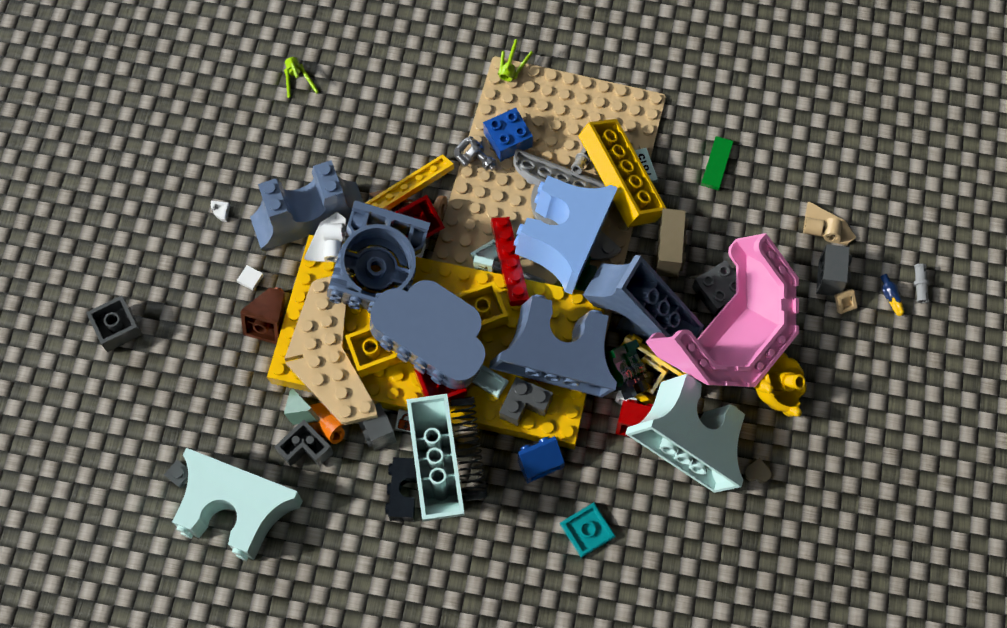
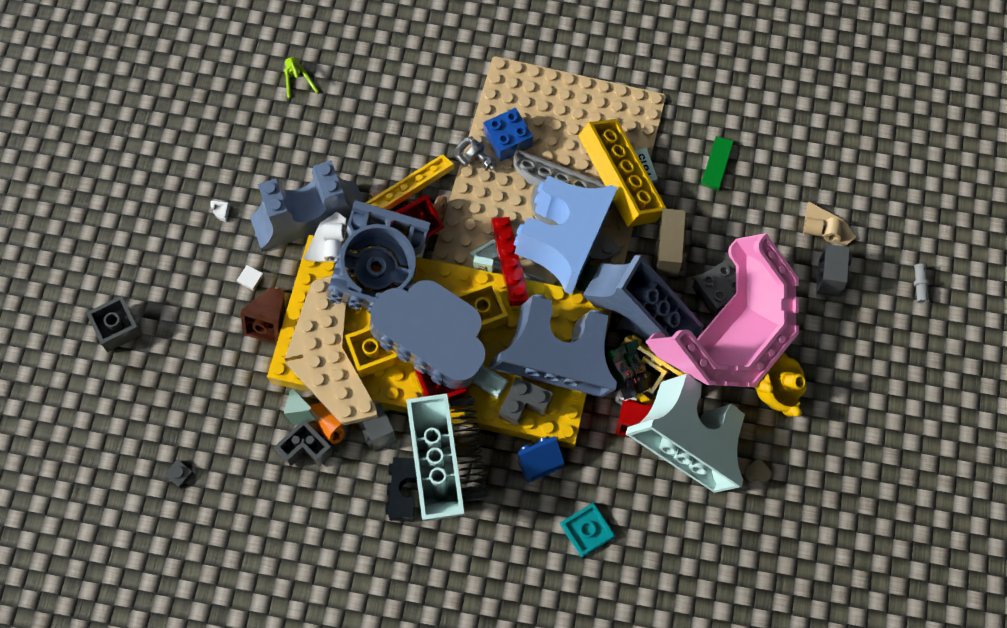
light aqua piece [172,448,303,561] -> none
tile [395,409,411,432] -> none
lime plant [498,39,533,82] -> none
light grey axle [571,147,590,174] -> none
tan tile [834,289,858,314] -> none
dark blue piece [880,274,904,316] -> none

